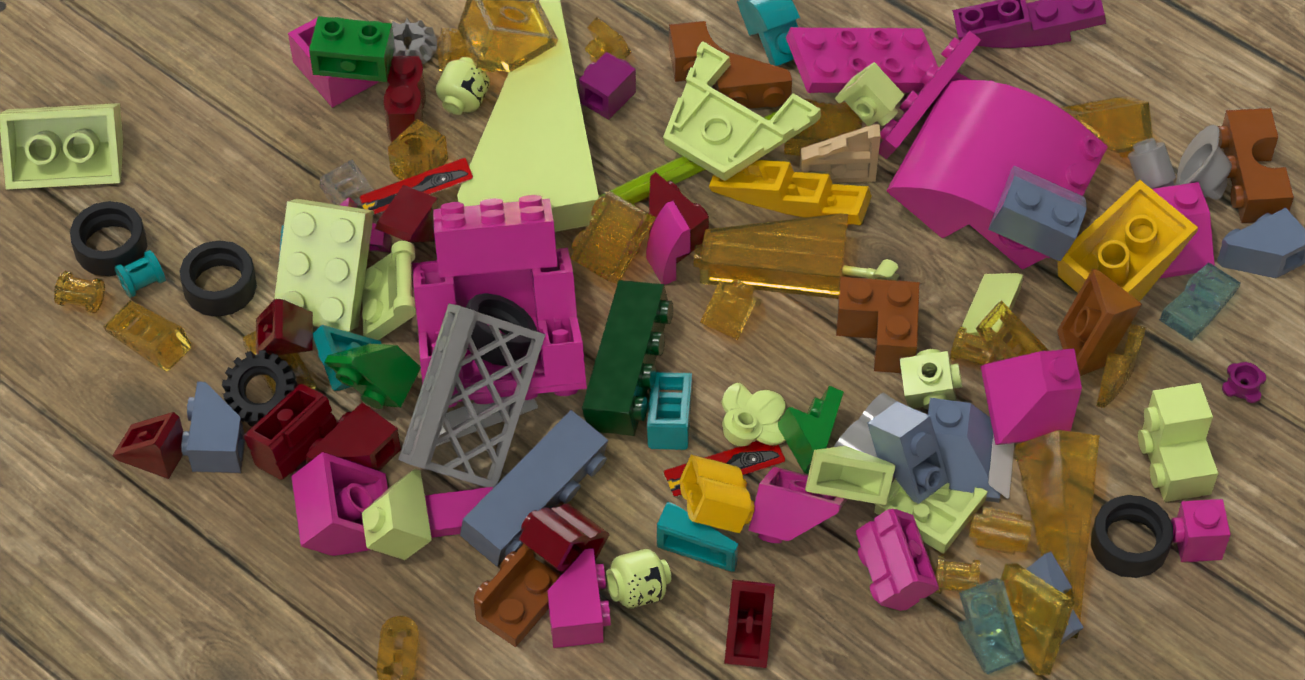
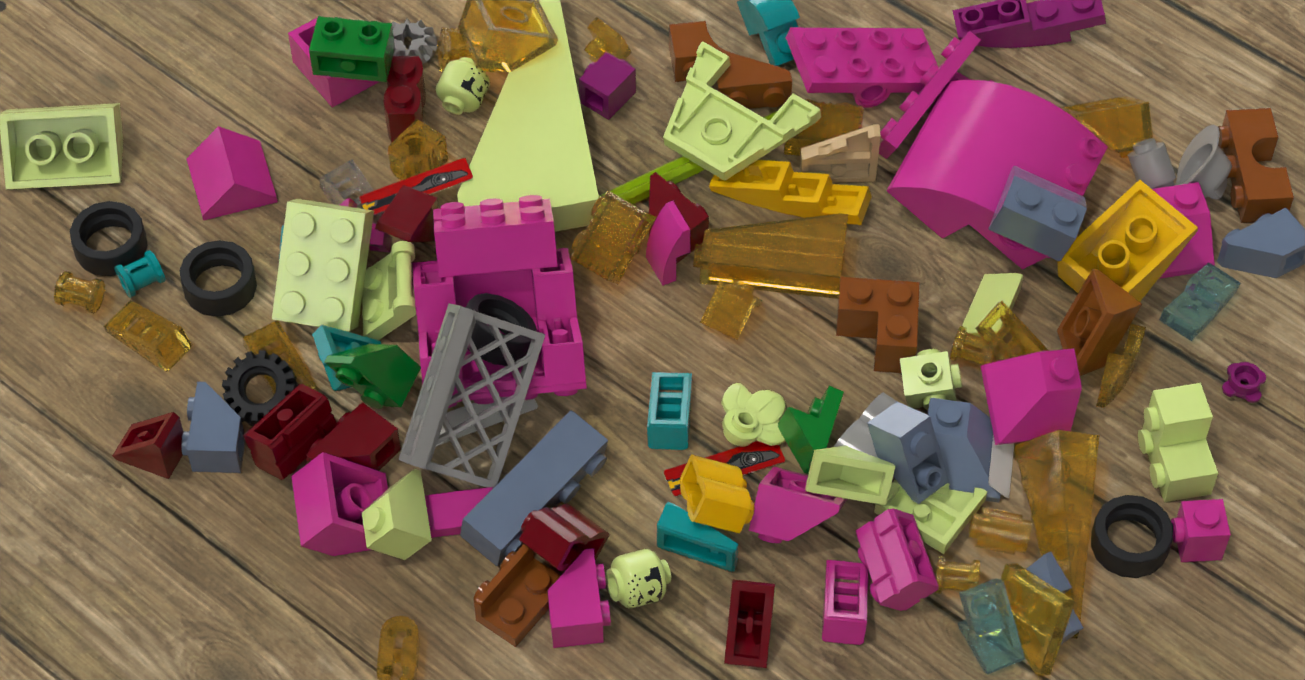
dark red slope [256,299,313,355] -> none
dark green brick [582,280,673,436] -> none
yellowish green brick [835,62,904,126] -> none
yellowish green hand [842,259,899,281] -> none
none -> dark pink slope [187,126,278,221]
none -> dark pink slope [822,560,868,645]

